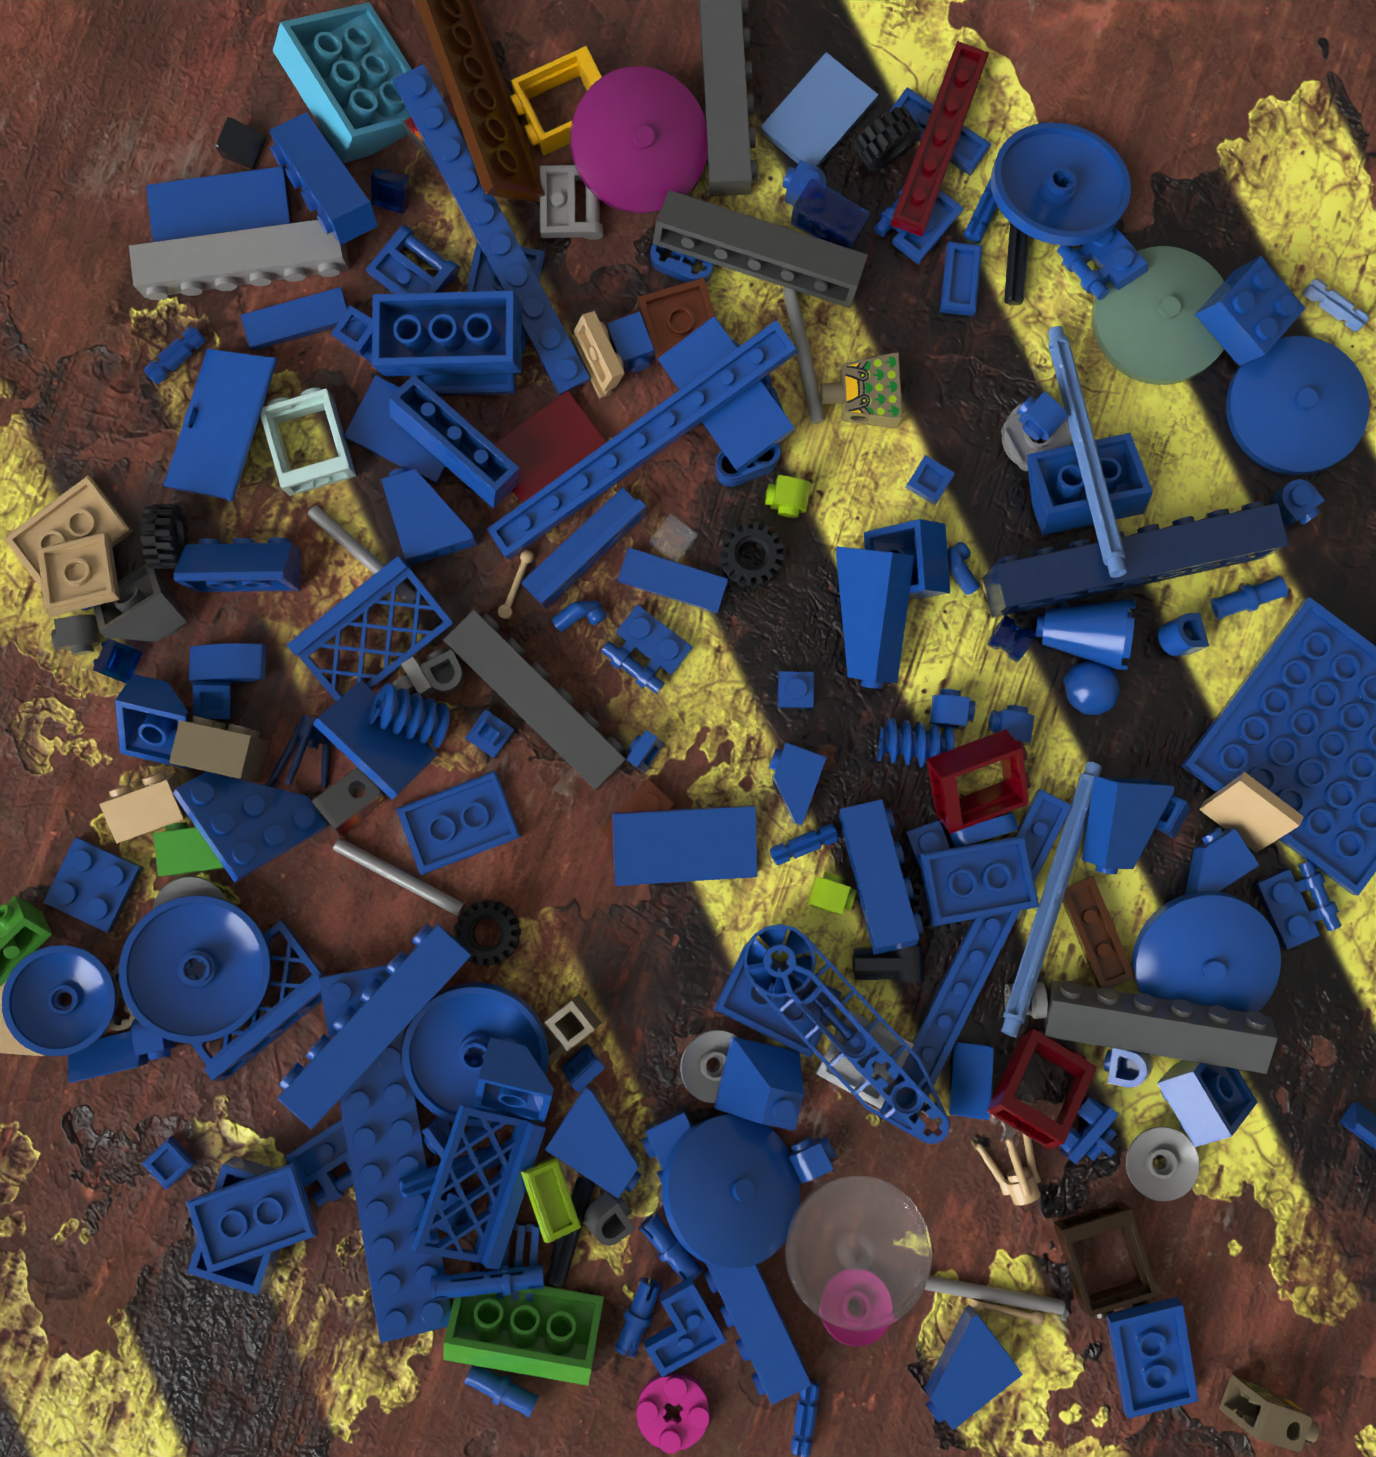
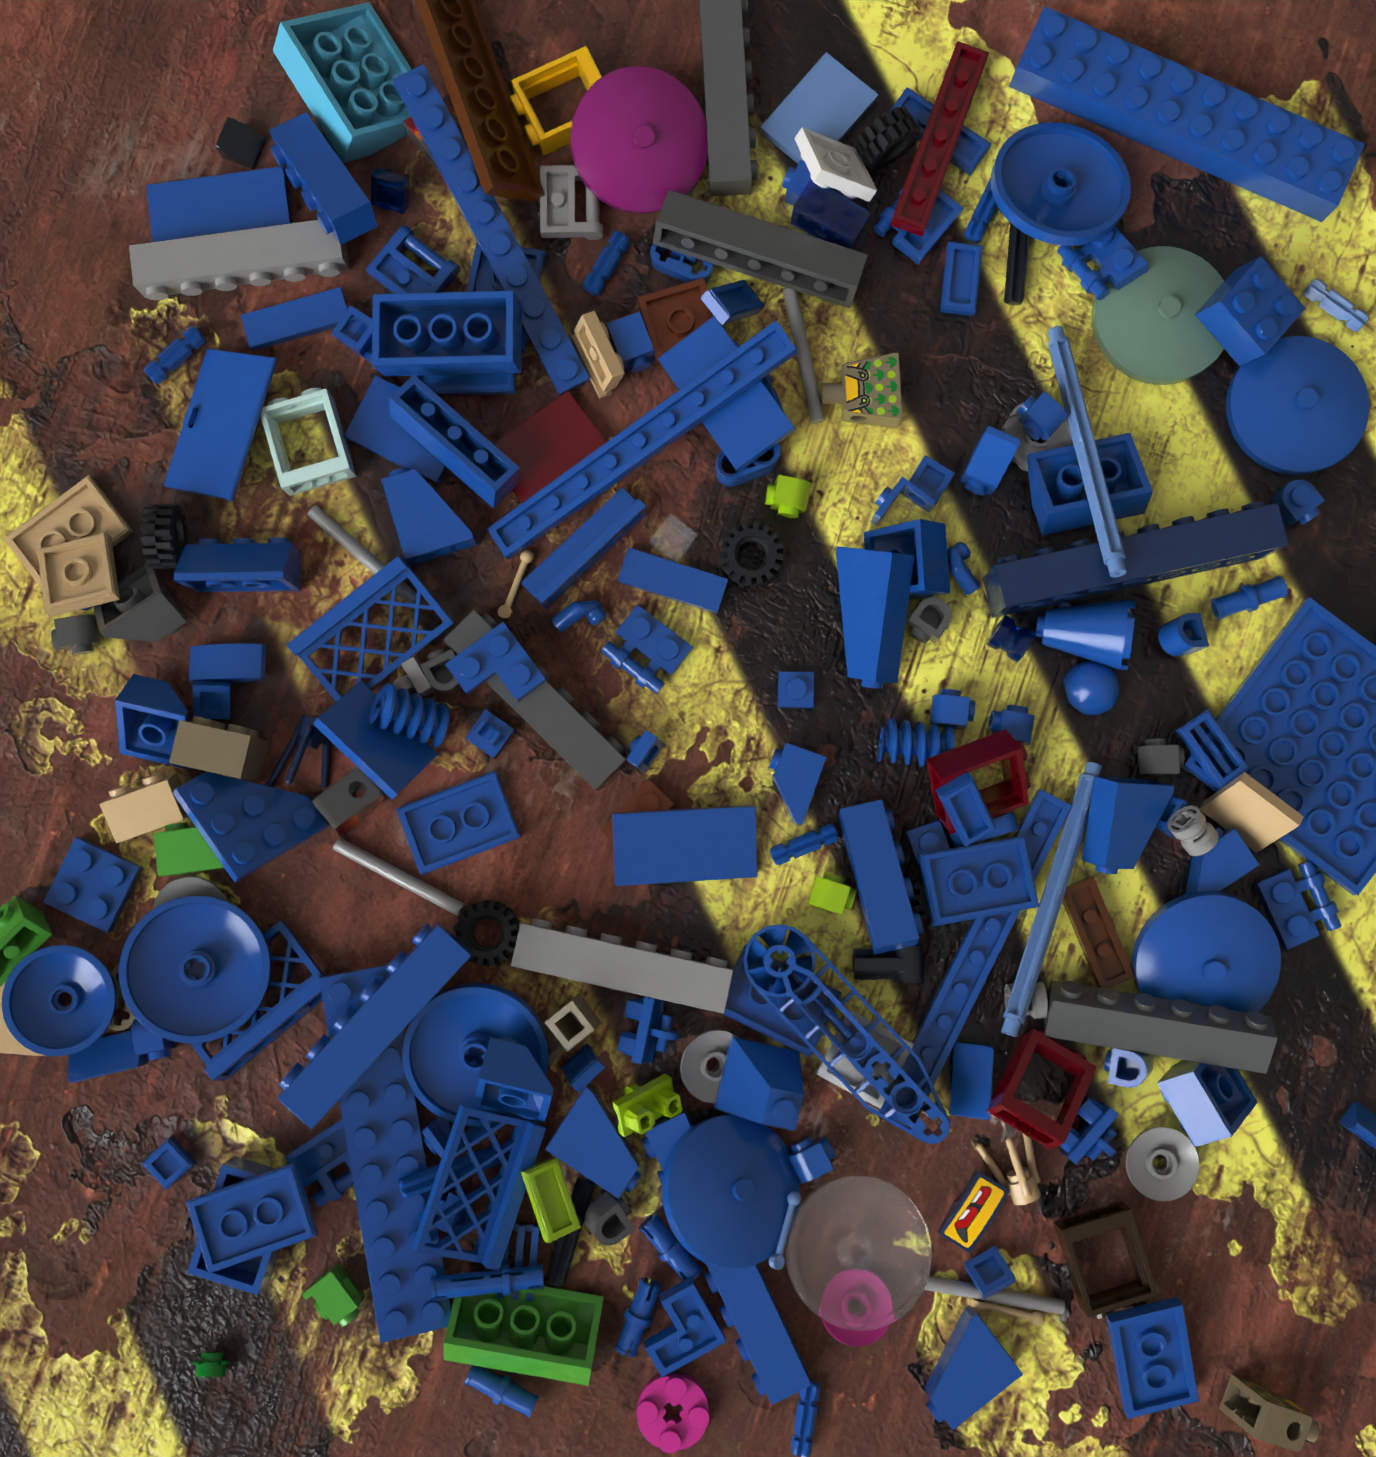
clear blue tile [93,638,143,684] -> none
none -> green plate [192,1352,230,1377]
none -> bright green brick [302,1263,365,1327]
none -> blue plate [445,622,547,701]
none -> light grey brick [511,918,734,1014]
none -> blue axle [583,231,630,296]
none -> lime hips [612,1074,682,1137]
none -> blue hips [617,997,680,1064]
none -> blue tile [700,280,765,325]
none -> medium blue hinge [769,1191,801,1270]
none -> white plate [794,127,877,202]
none -> blue bracket [871,477,937,525]
none -> dark grey plate [905,597,951,644]
none -> blue tile [936,771,996,847]
none -> slope [937,1170,1010,1253]
none -> blue slope [959,425,1021,496]
none -> blue plate [964,1245,1015,1300]
none -> blue brick [1009,6,1365,222]
none -> dark grey plate [1138,739,1185,777]
none -> light grey wheel [1168,805,1219,856]
none -> blue tile [1175,709,1250,789]

